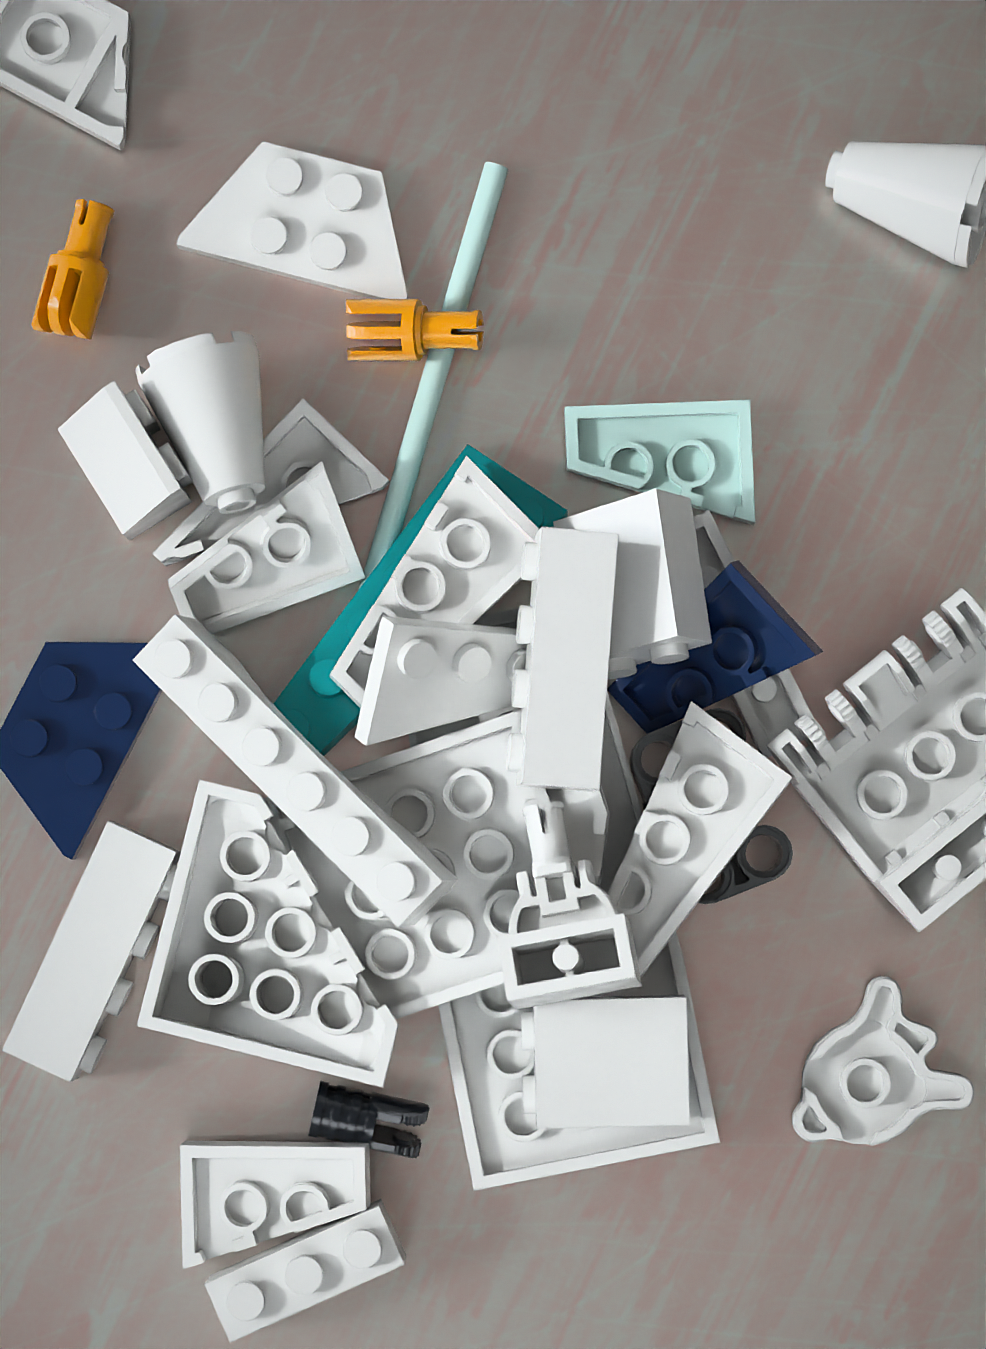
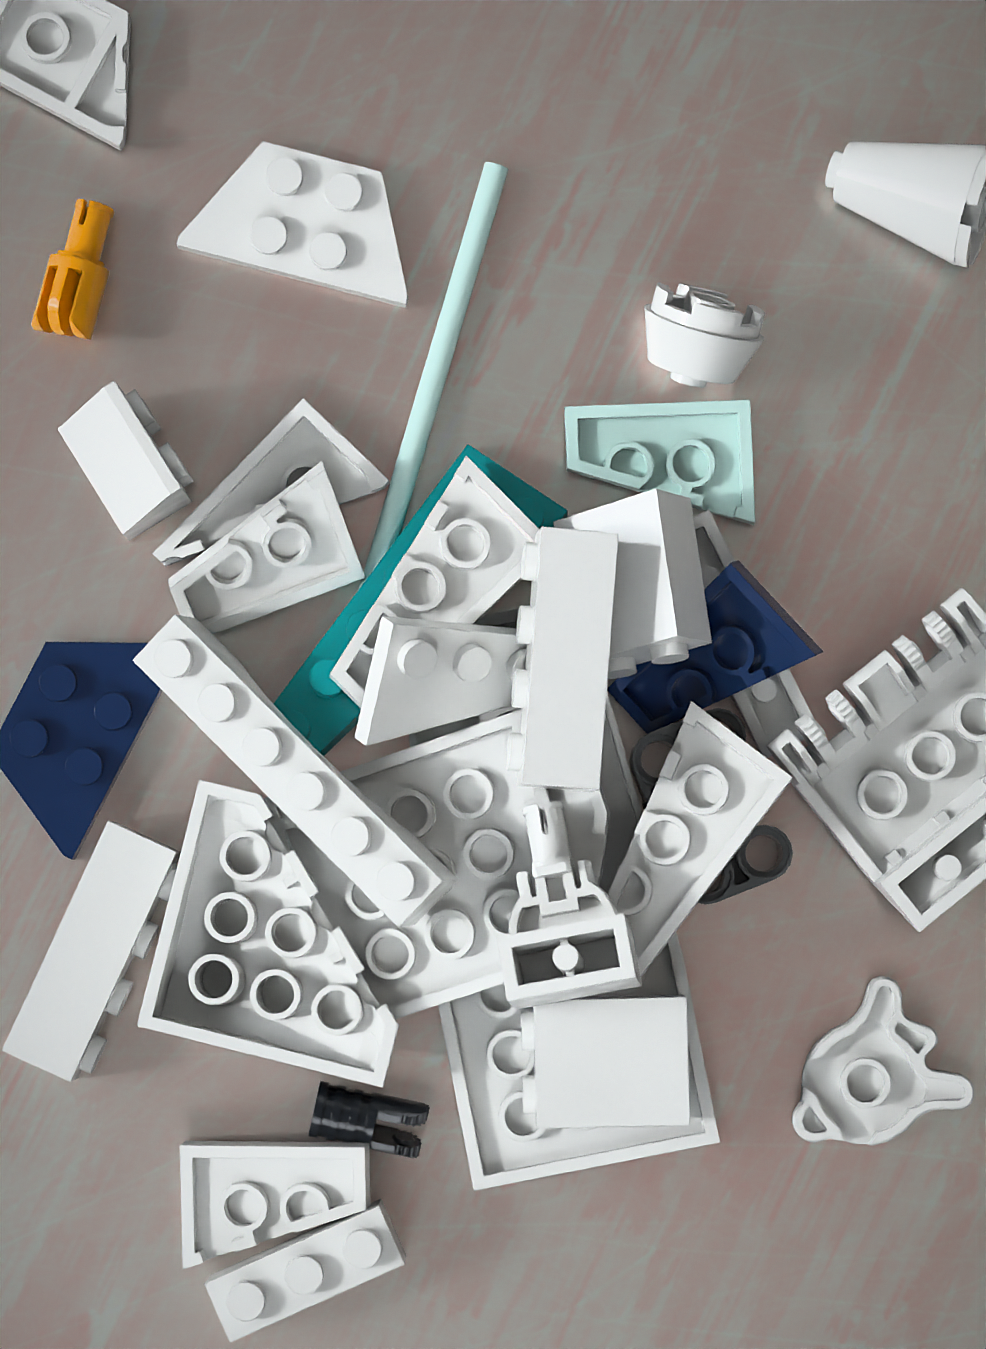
white cone [135,331,265,514] -> none
light orange arm [346,299,484,361] -> none
none -> white cone [644,282,765,388]

